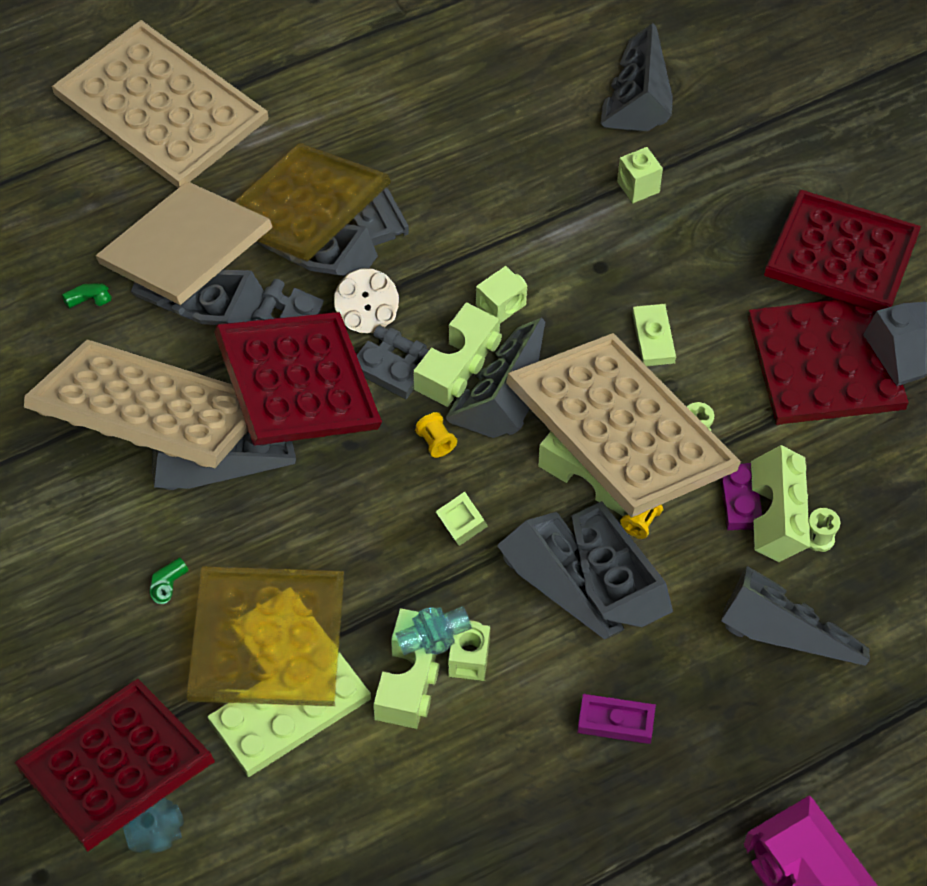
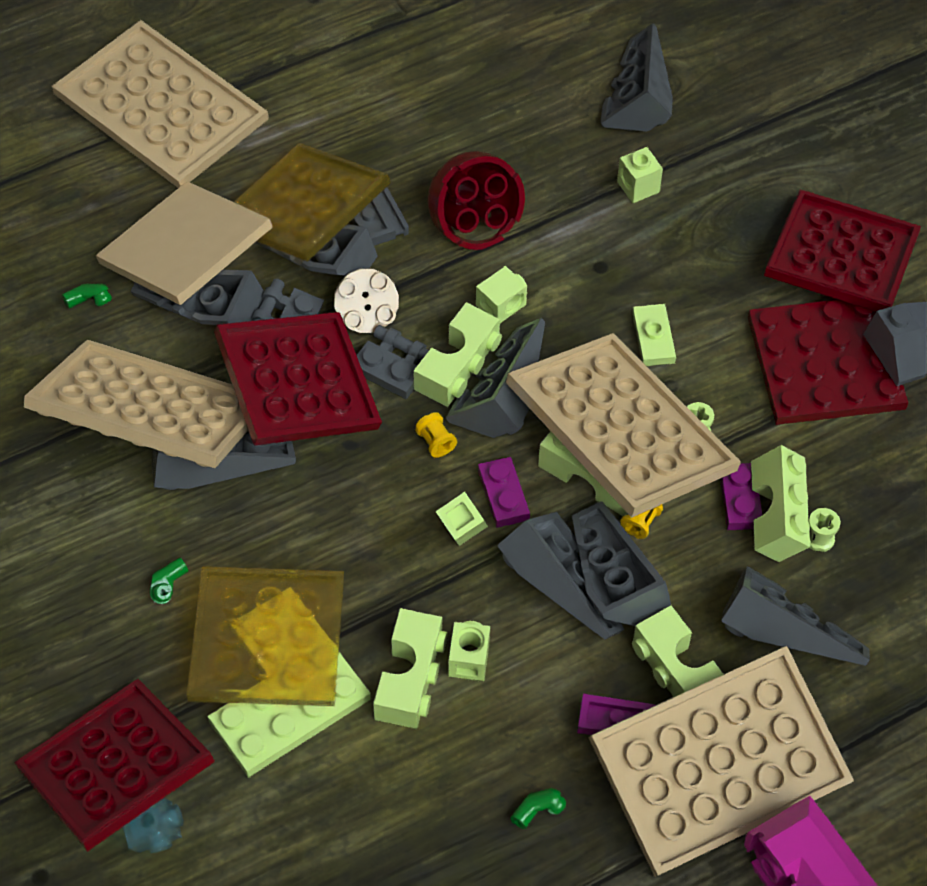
clear light blue axle [395,606,472,655] -> none
none -> dark red cylinder [428,151,525,250]
none -> magenta plate [478,457,530,528]
none -> green arm [510,788,566,829]
none -> tan plate [589,646,854,877]
none -> yellowish green arch [632,606,724,697]

